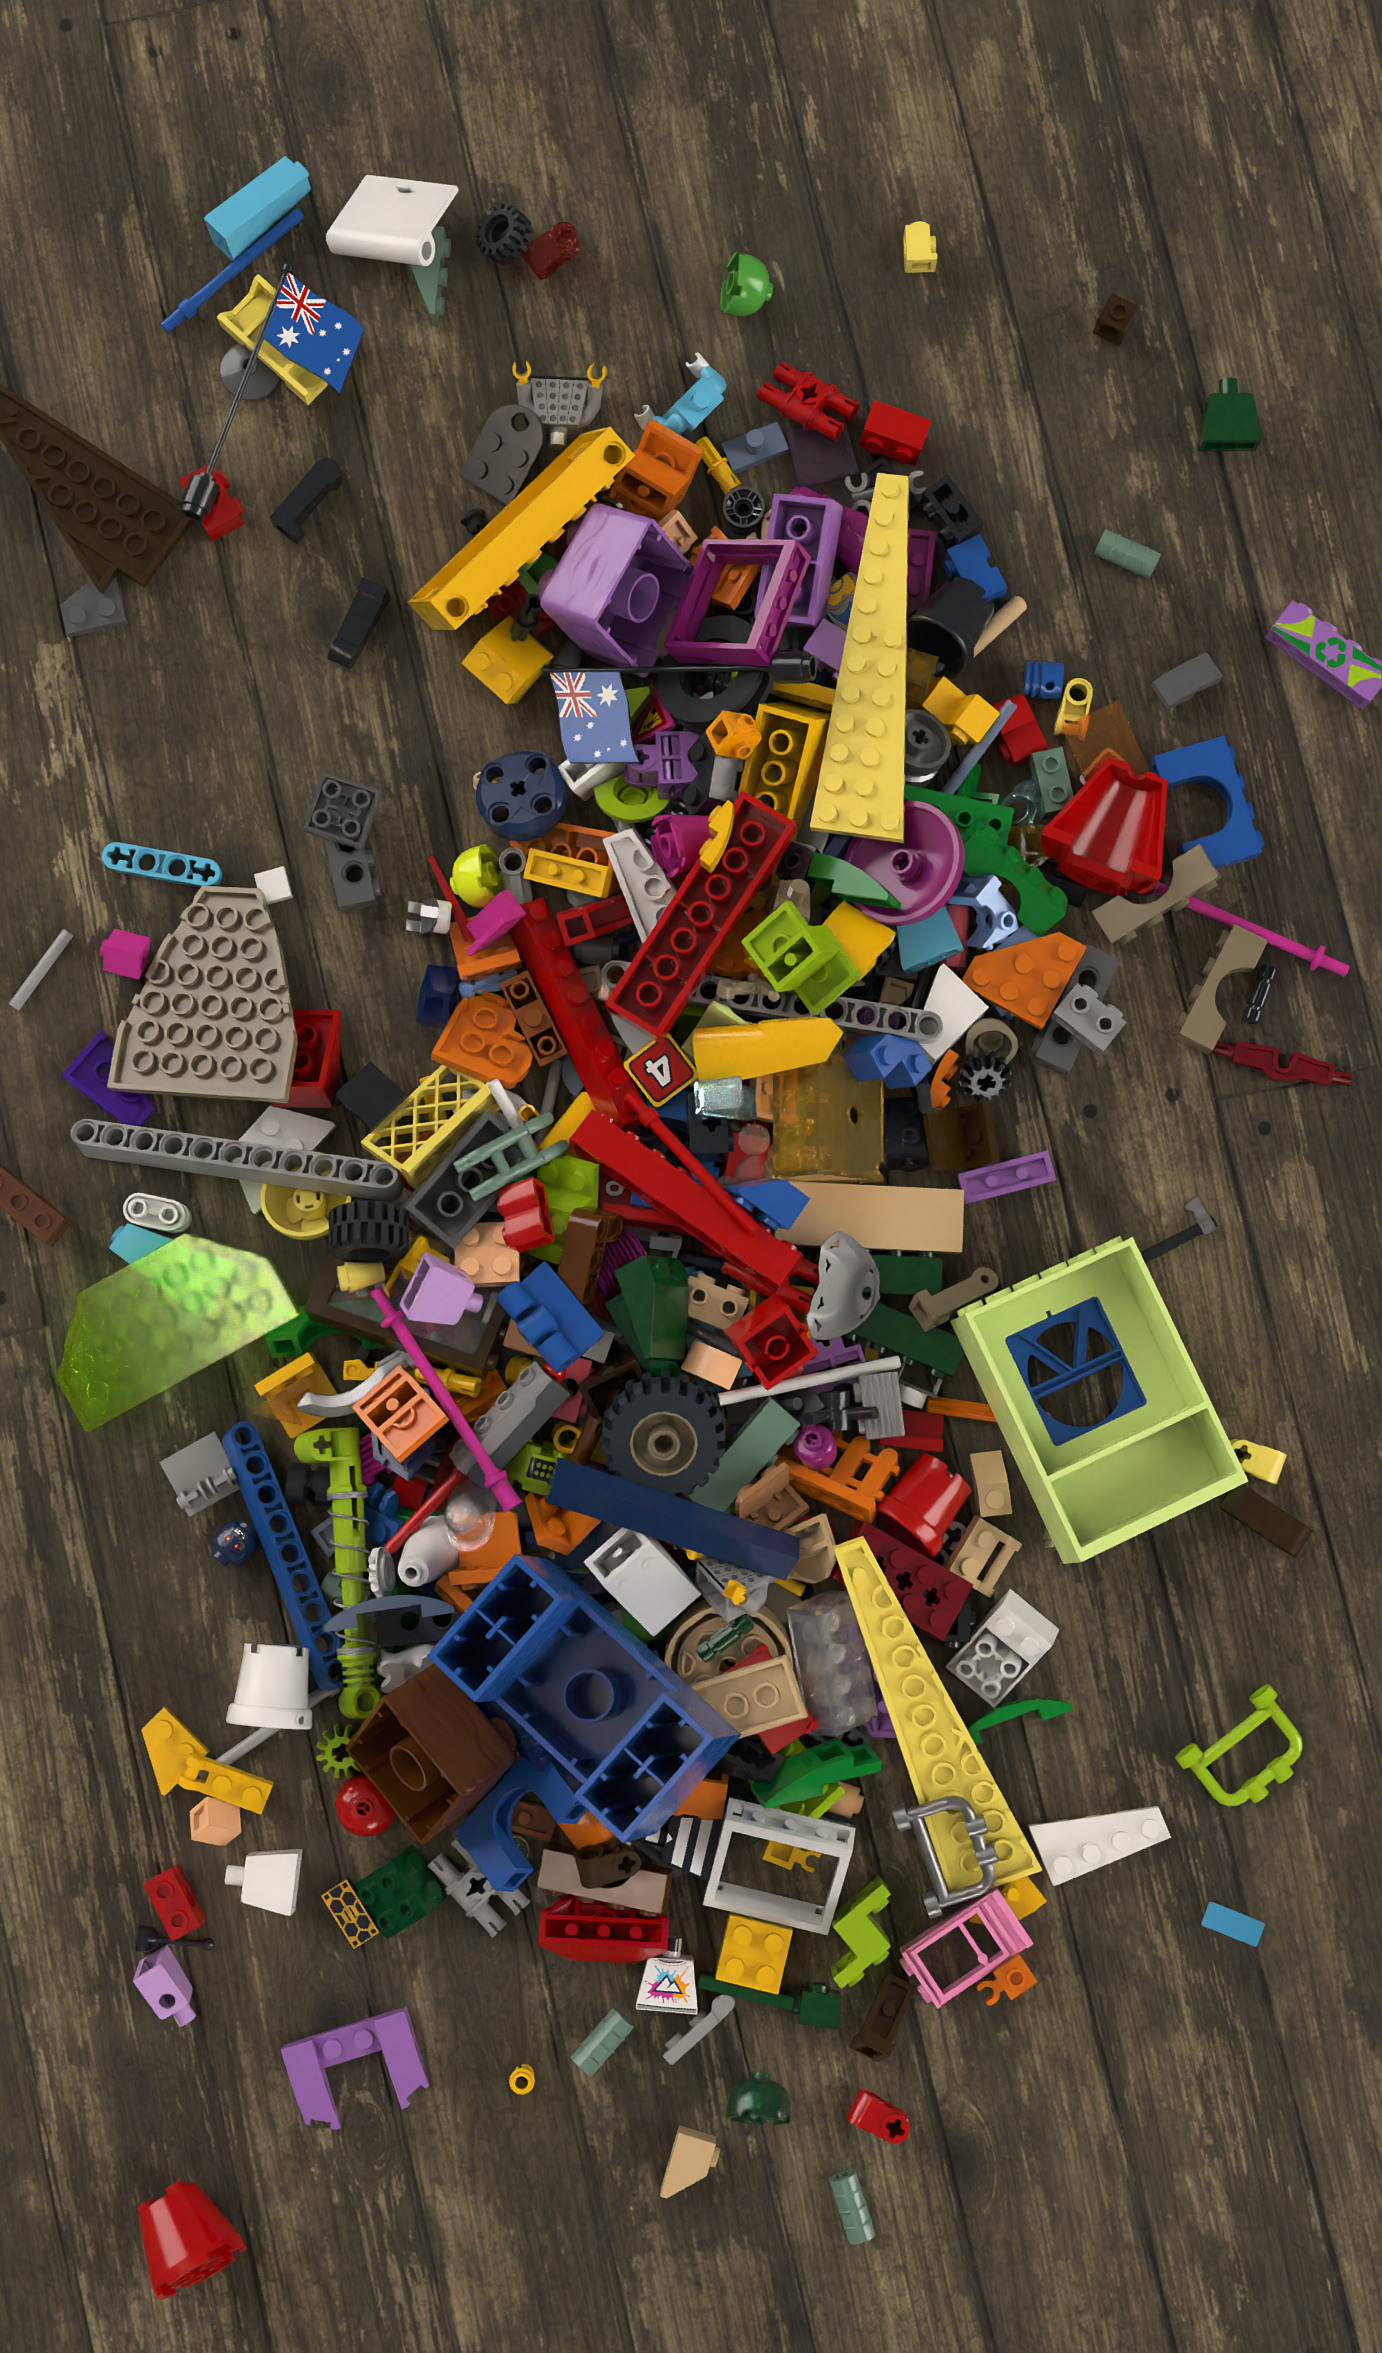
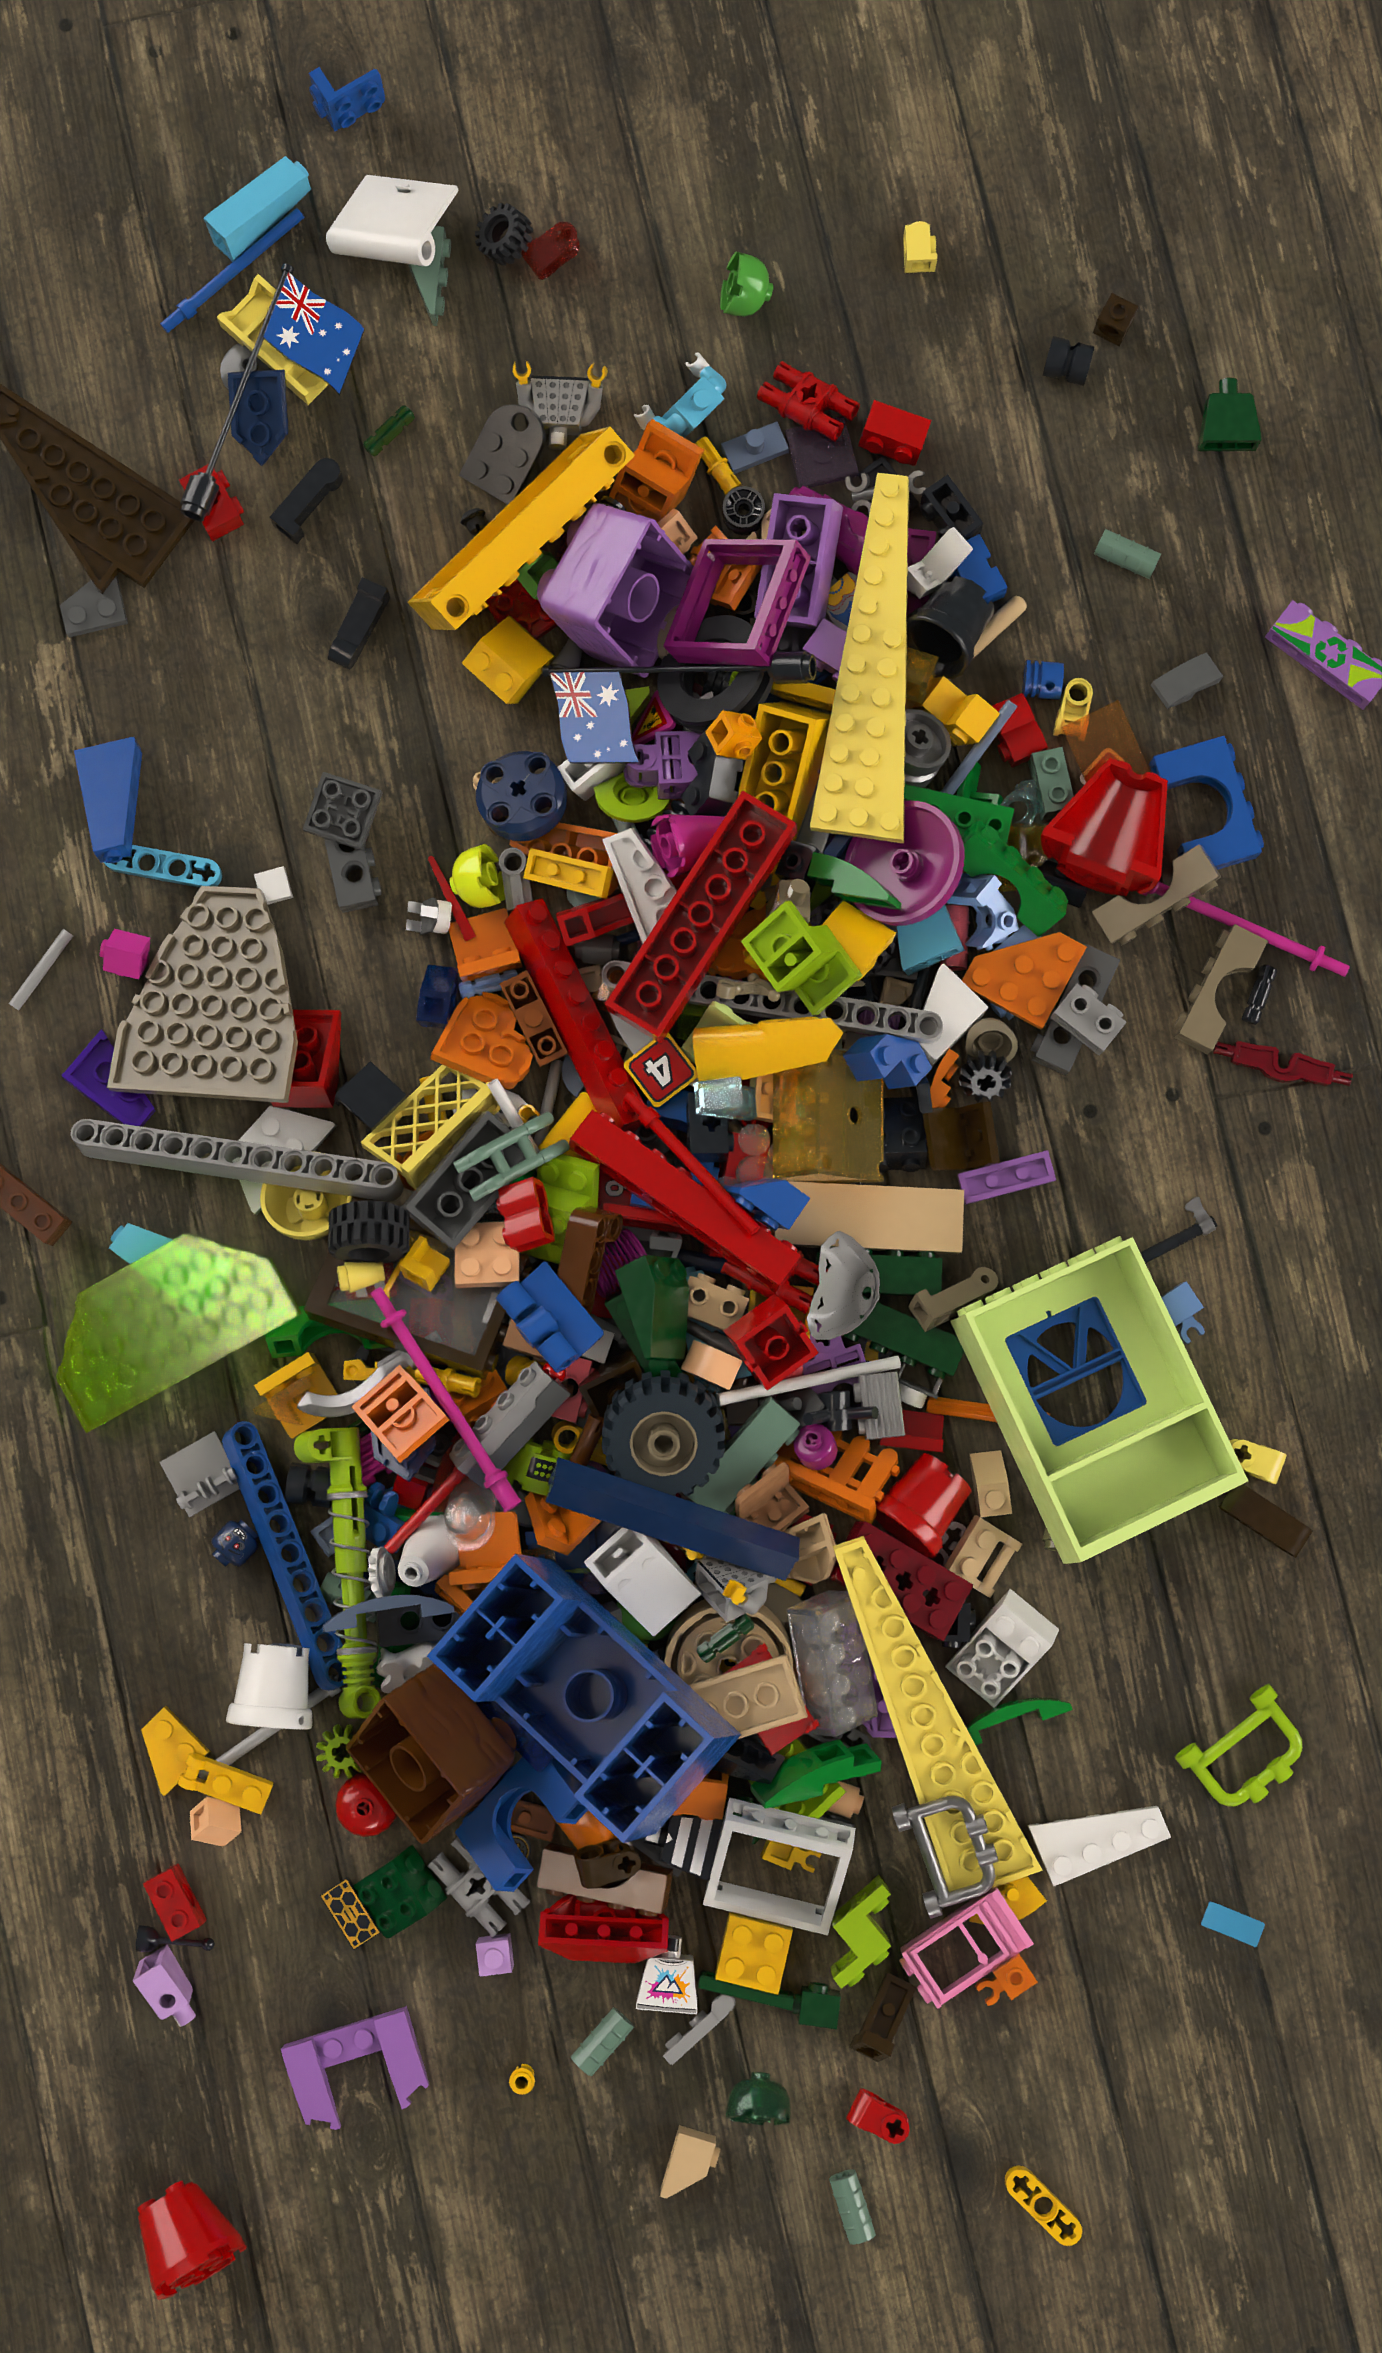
white brick [123,1193,192,1234] -> none
white torso [225,1849,303,1916] -> none
lavender torso [399,1252,483,1325] -> none
dark pink panel [466,889,526,956] -> none
black axle [510,594,542,642] -> none
yellow slope [699,800,734,873] -> none
none -> blue slope [74,737,142,863]
none -> dark blue tile [228,370,288,466]
none -> blue bracket [309,67,385,131]
none -> dark green axle [363,405,415,456]
none -> lavender brick [476,1933,514,1976]
none -> white bracket [907,527,973,599]
none -> yellow beam [1005,2165,1082,2246]
none -> black wheel [1042,336,1094,386]
none -> medium blue brick [1161,1281,1205,1344]

